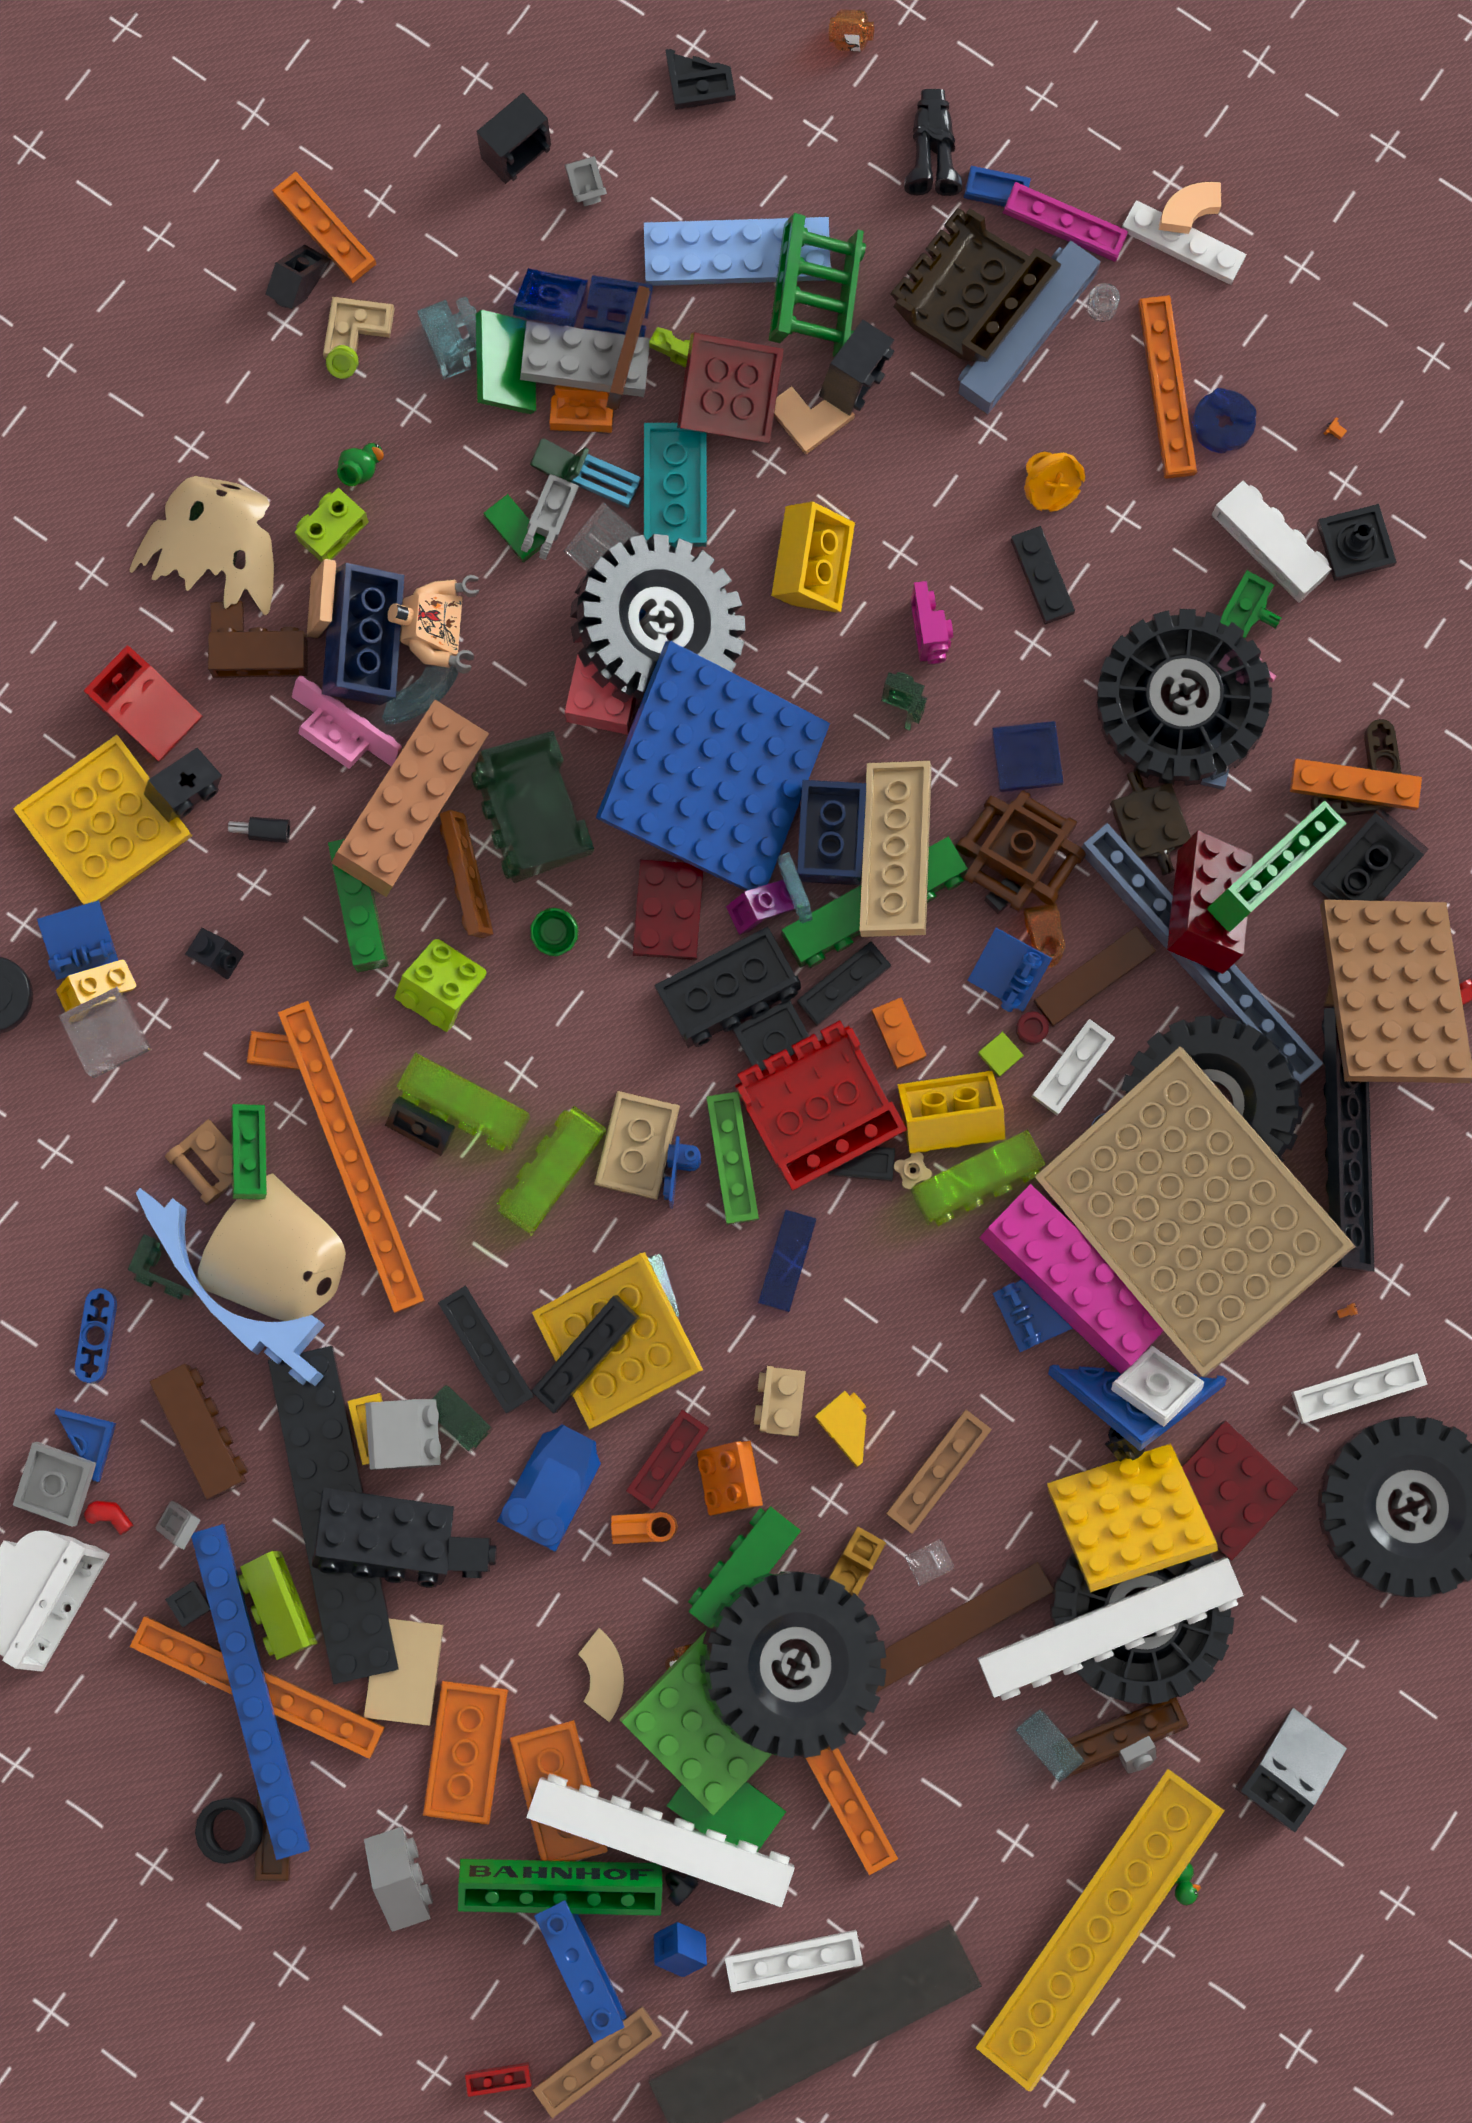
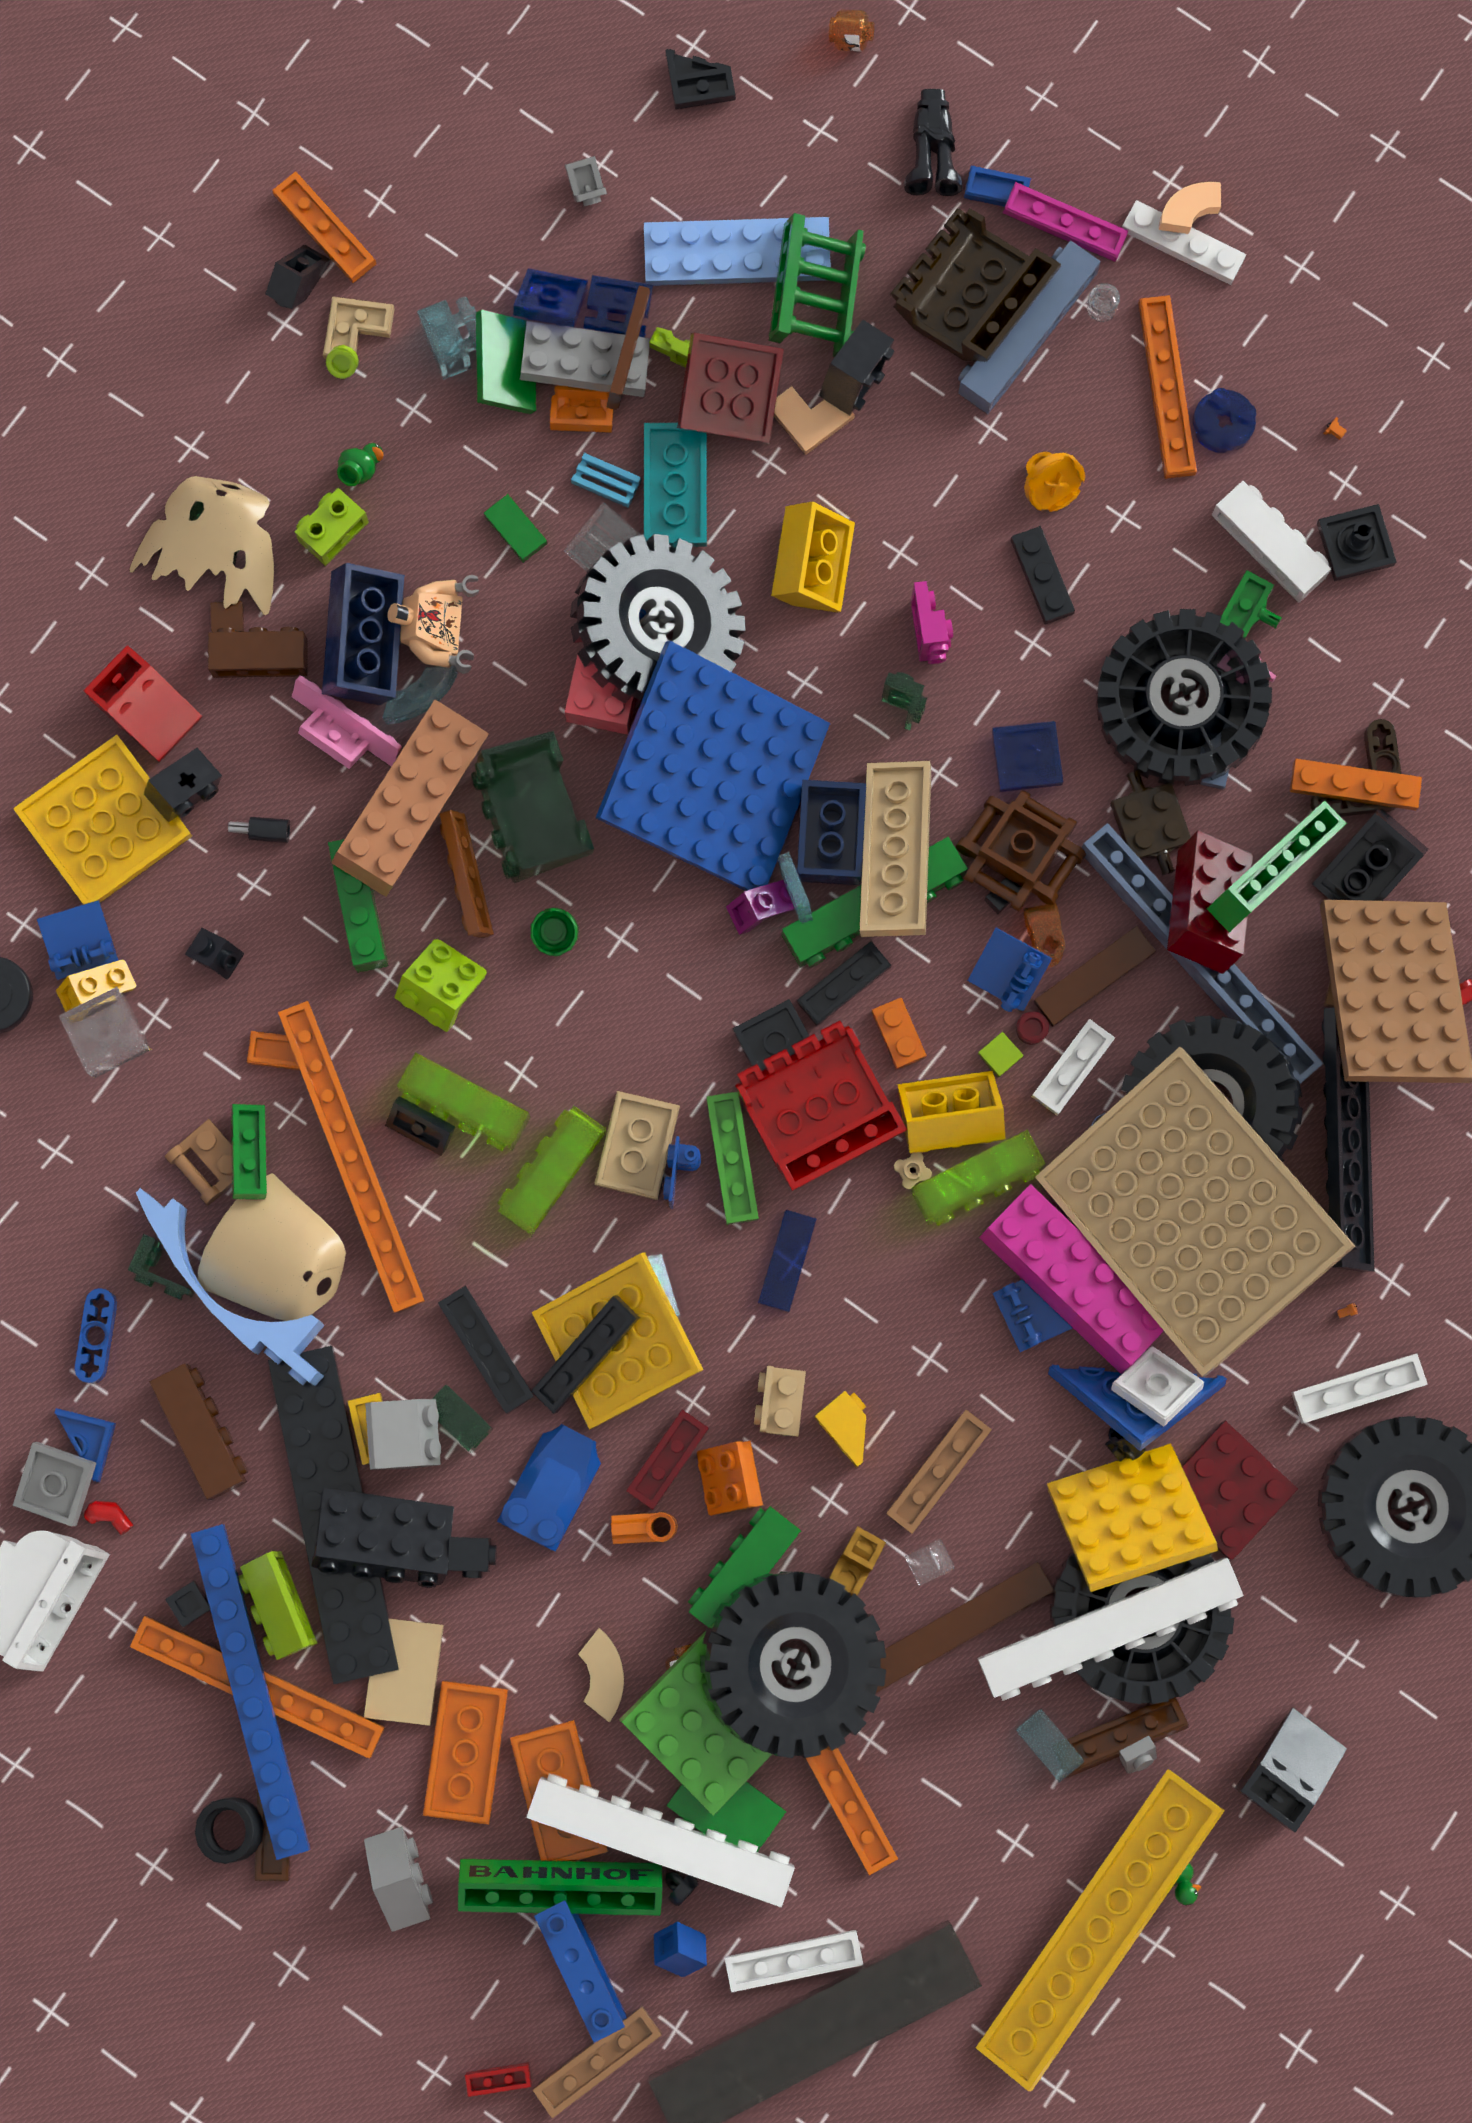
light grey plate [155,1501,200,1550] -> none
light nougat tile [306,559,336,638] -> none
black container [476,92,551,184] -> none
light grey hinge [521,474,579,560] -> none
dark green bracket [530,438,589,482] -> none
dark red plate [633,859,703,960] -> none
black bracket [654,926,801,1048] -> none
black tile [828,1147,895,1182] -> none

